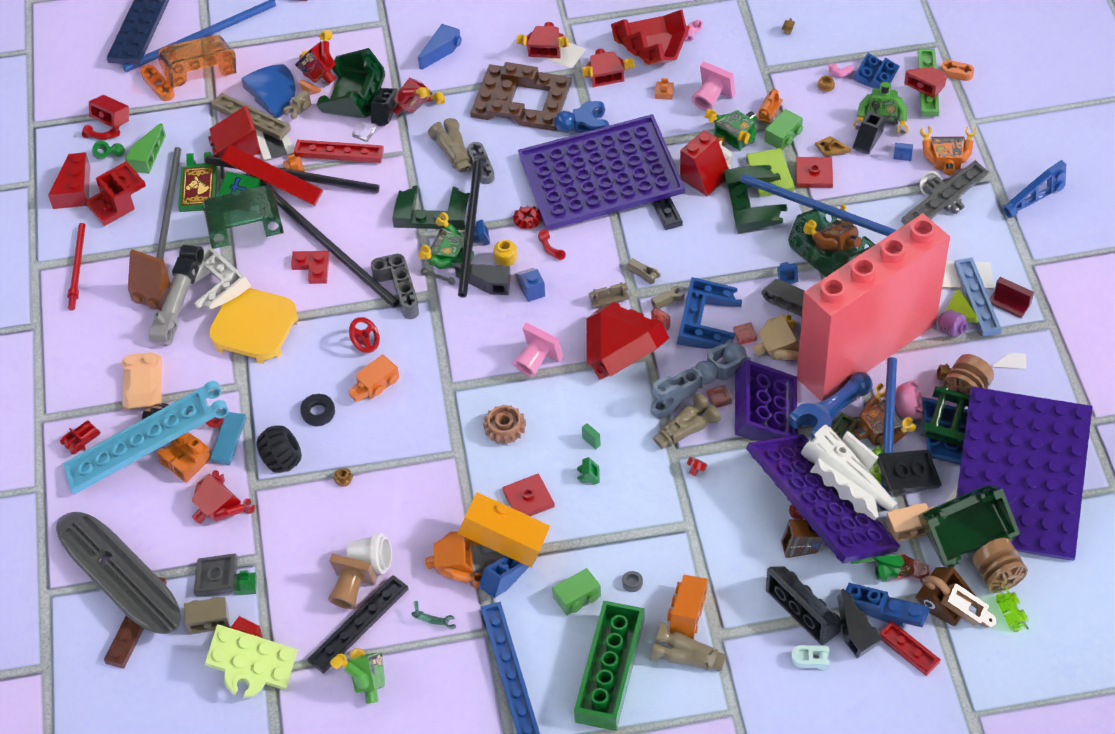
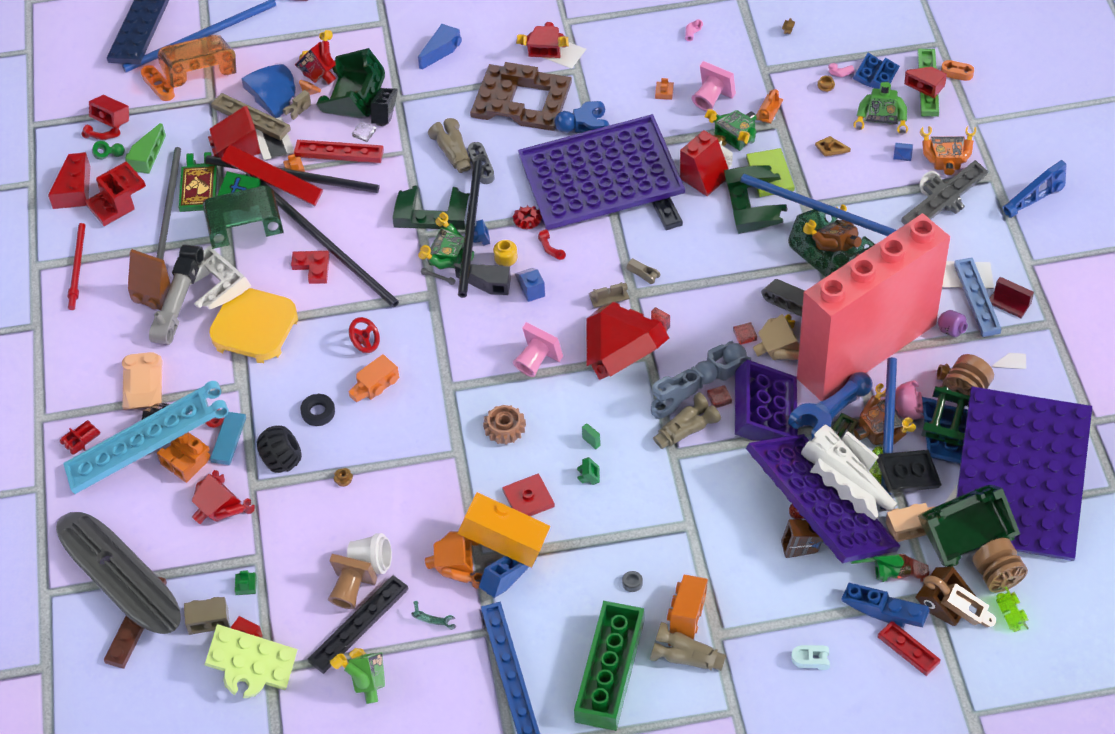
dark grey tile [193,553,238,597] -> none
dark grey beam [371,253,419,319] -> none
red torso [392,77,445,117] -> none
bright green brick [552,568,601,616] -> none
red torso [582,49,635,87] -> none
red panel [611,9,690,65] -> none
dark tan bar [651,285,684,310] -> none
blue wedge [676,277,742,349] -> none
red tile [686,456,708,476] -> none
bright green brick [764,109,803,150] -> none
black slope [766,566,842,645] -> none
blue tile [777,262,799,284] -> none
plate [796,157,833,188] -> none
black slope [837,588,881,659] -> none
black slope [853,111,885,155] -> none
lime tile [945,289,978,323] -> none

